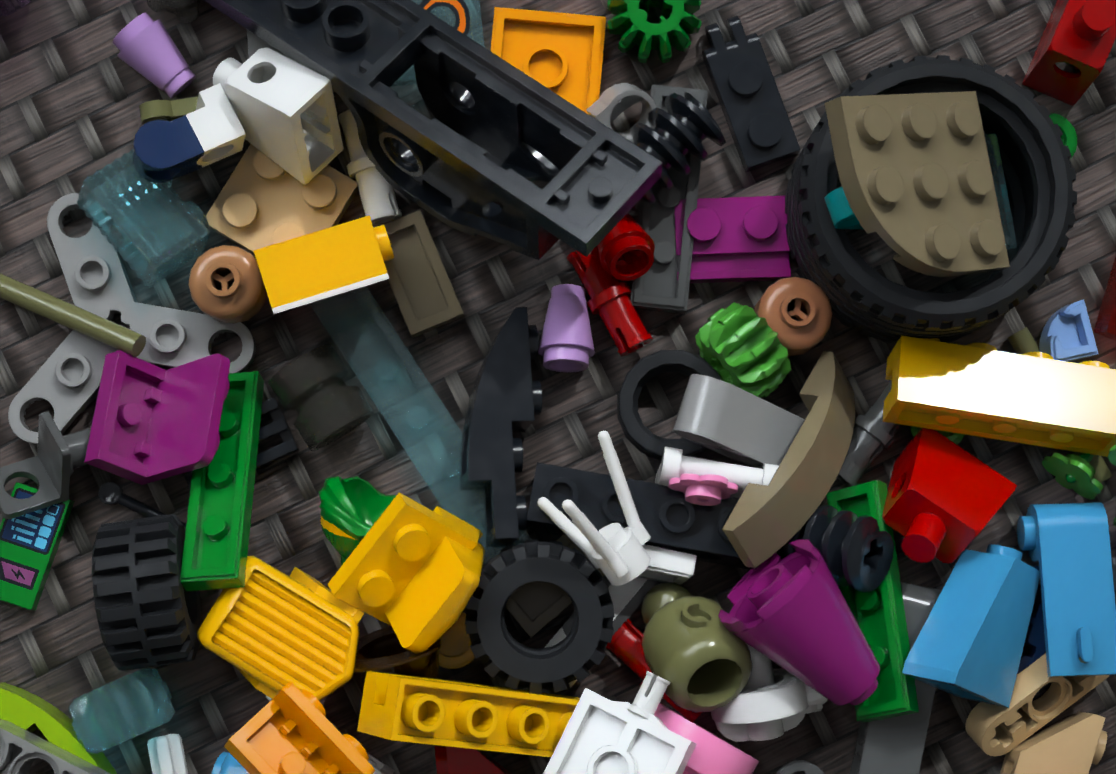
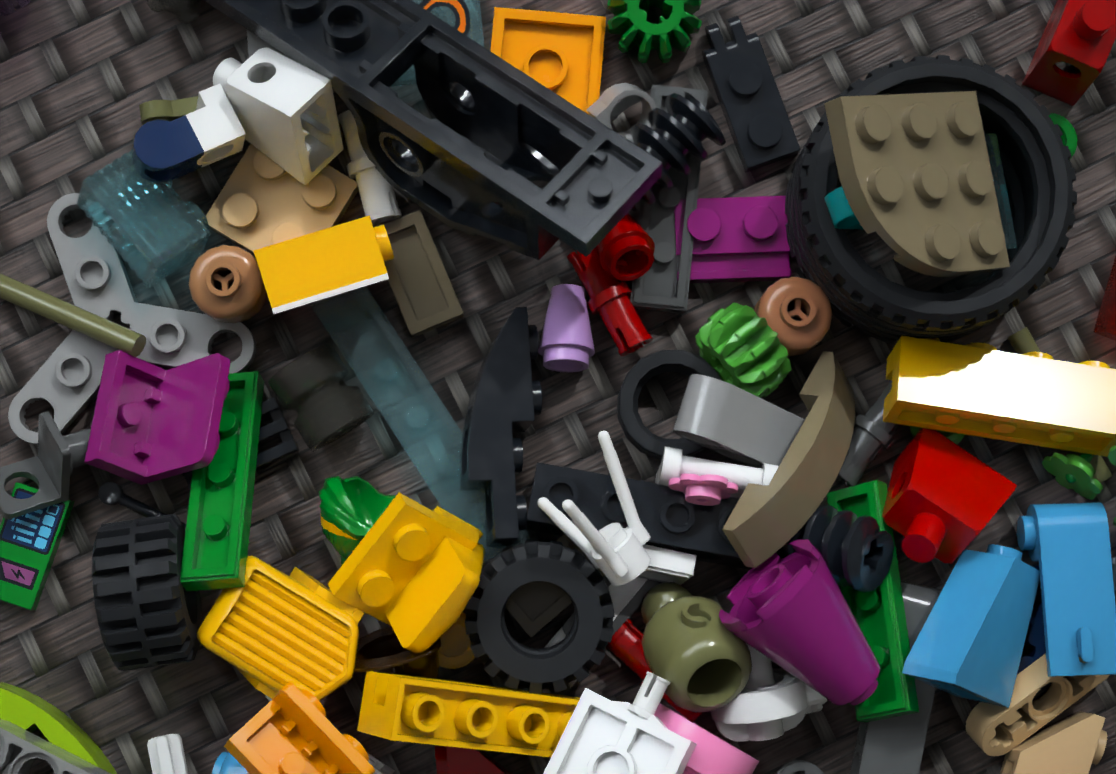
clear light blue gear [68,668,175,754] -> none
lavender cone [112,12,196,99] -> none
light blue tile [1039,299,1099,362] -> none

